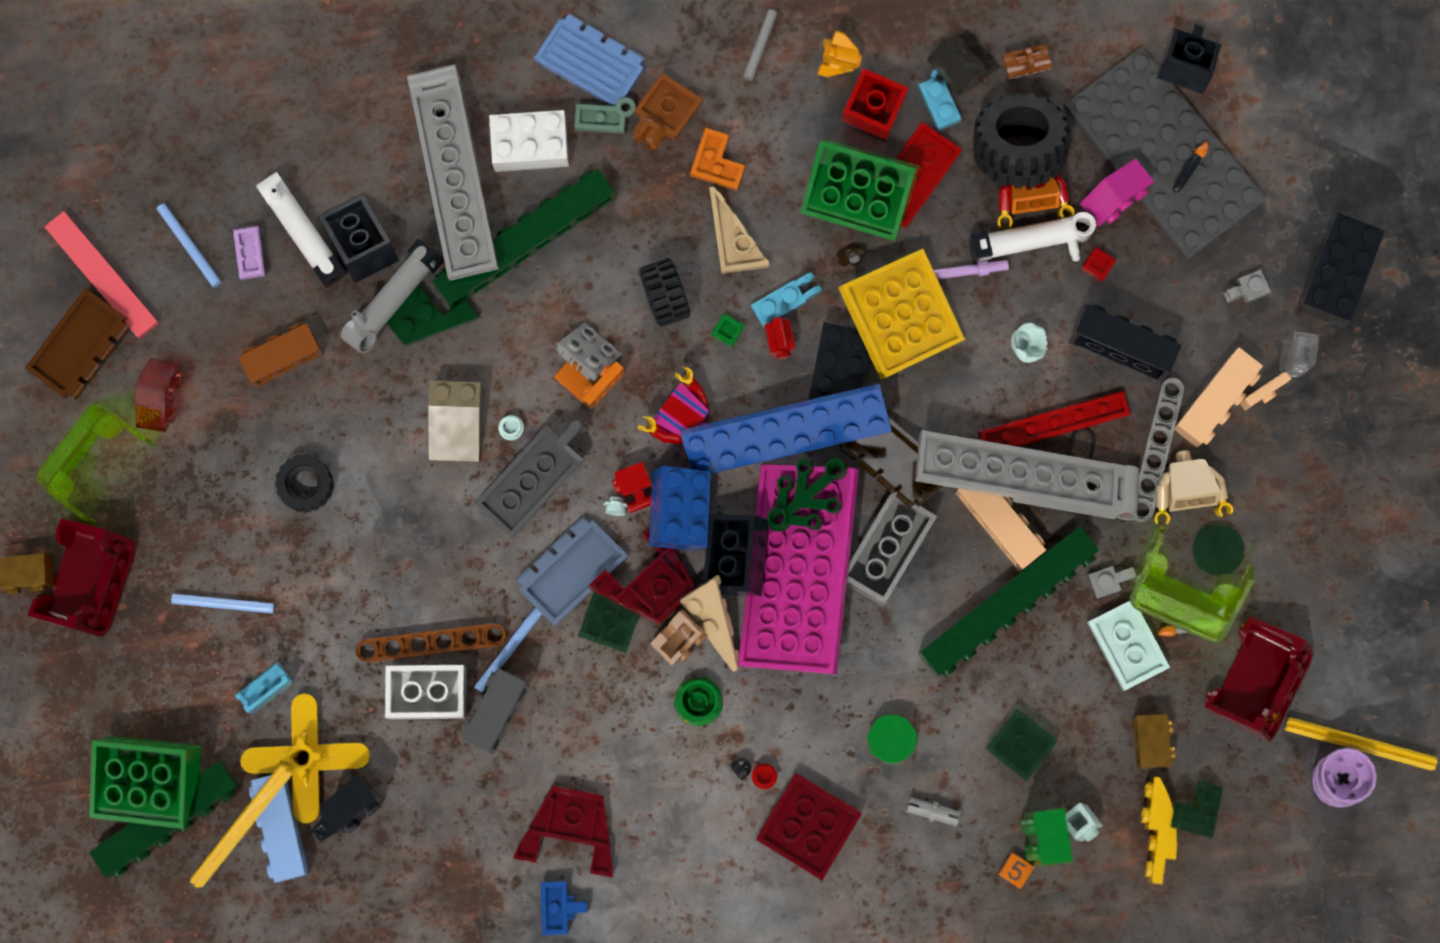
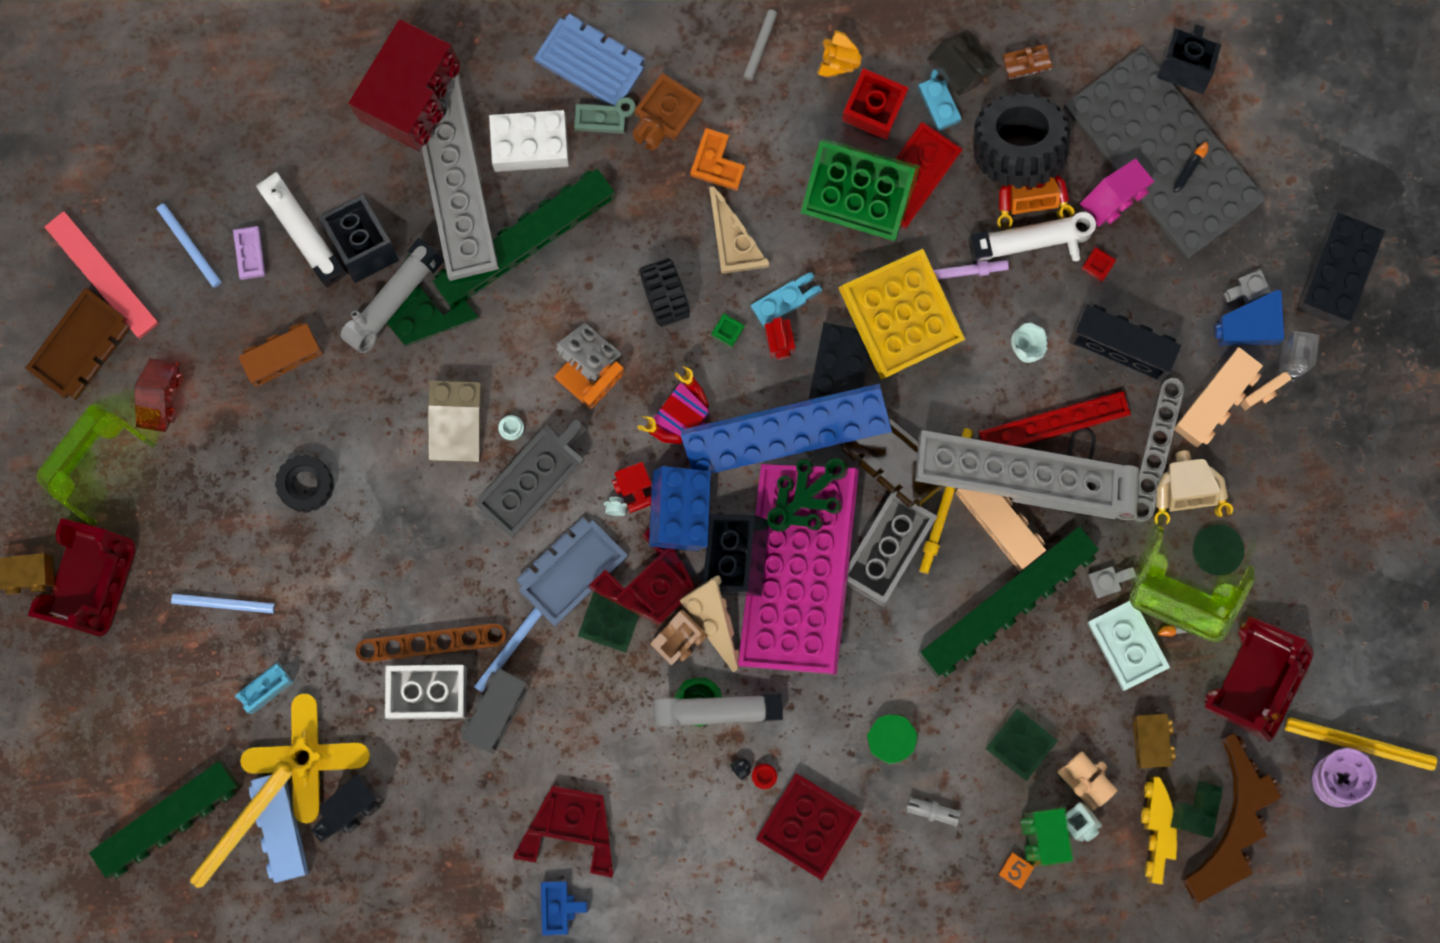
green slope [89,736,201,829] -> none
dark brown plant [837,244,865,267] -> none
none -> dark red piece [348,19,460,152]
none -> light grey piece [653,694,783,727]
none -> yellow bar [919,428,974,574]
none -> light nougat pin [1057,751,1118,811]
none -> reddish brown arch [1181,733,1282,904]
none -> blue slope [1214,290,1284,346]

